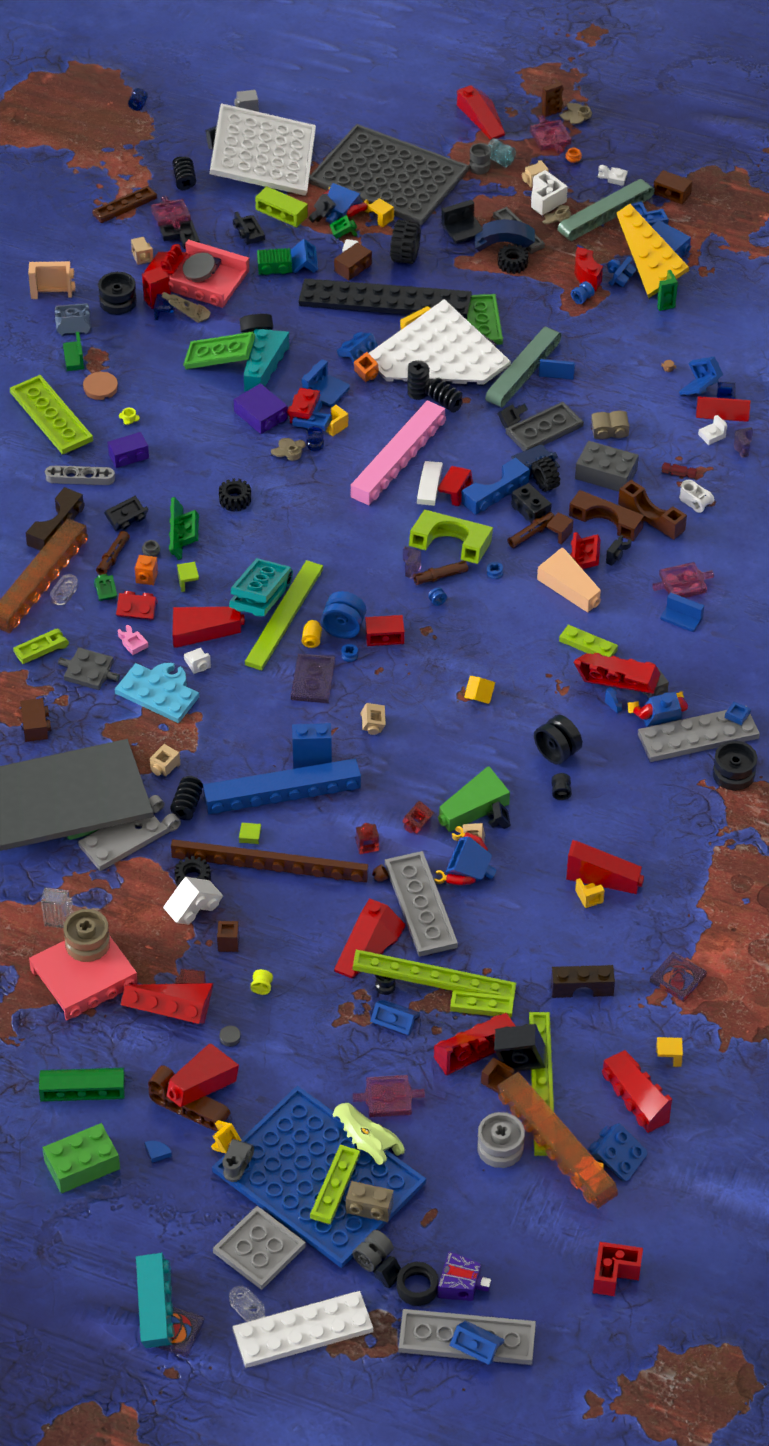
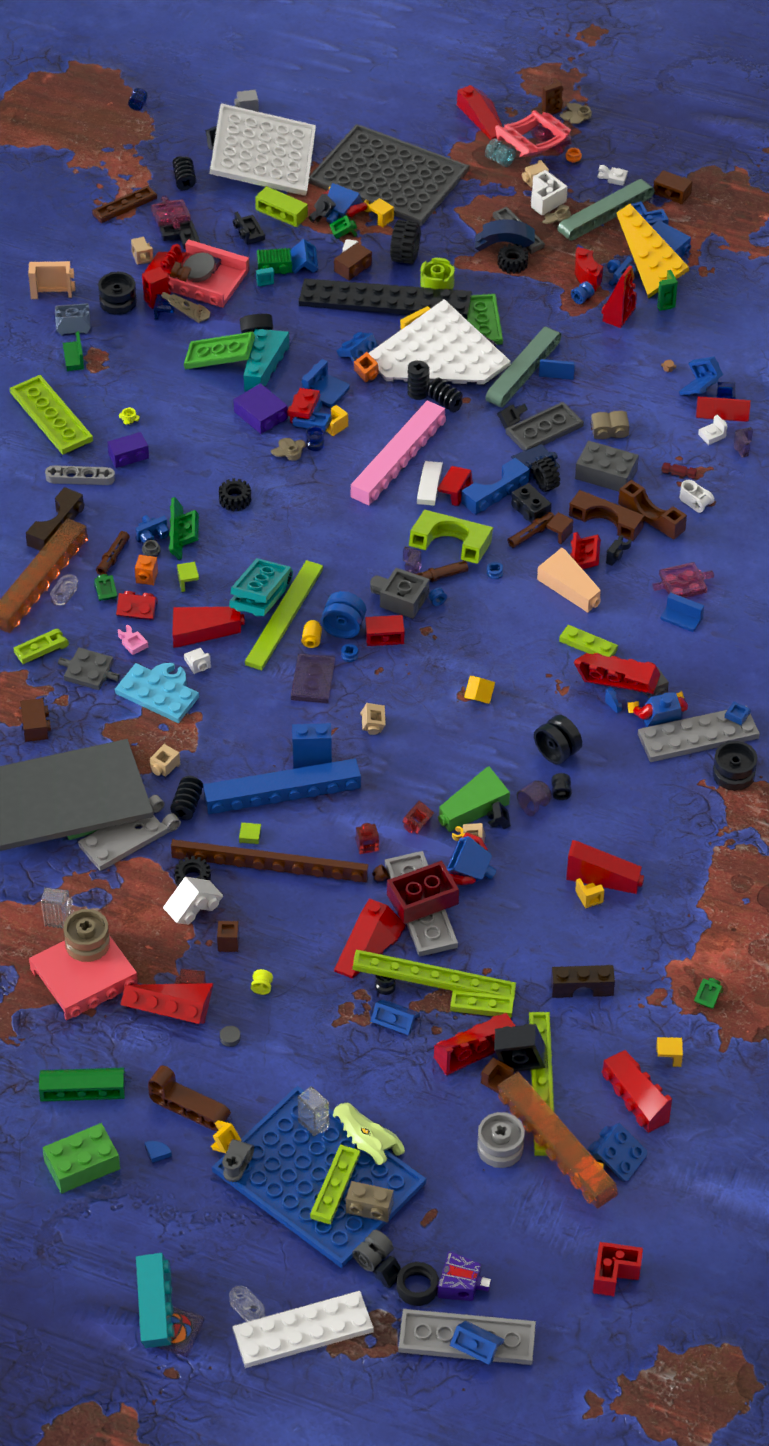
nougat tile [83,372,118,400] -> none
black bracket [104,495,149,531] -> none
red slope [167,1043,239,1107] -> none
light grey plate [213,1206,306,1290] -> none
clear pink plate [353,1075,425,1117] -> none
black bracket [441,199,483,243] -> none
dark grey wheel [469,143,491,174] -> none
clear purple tile [650,951,707,1002] -> none
none -> blue hips [135,515,169,543]
none -> reddish brown wheel [169,261,192,282]
none -> teal tile [256,267,274,287]
none -> clear brick [298,1087,330,1136]
none -> dark grey brick [370,568,429,619]
none -> dark red brick [387,861,459,924]
none -> lime brick [420,258,455,290]
none -> coral wedge [495,110,571,157]
none -> clear purple helmet [517,780,552,816]
none -> red wedge [601,265,637,328]
none -> green bracket [694,978,724,1010]

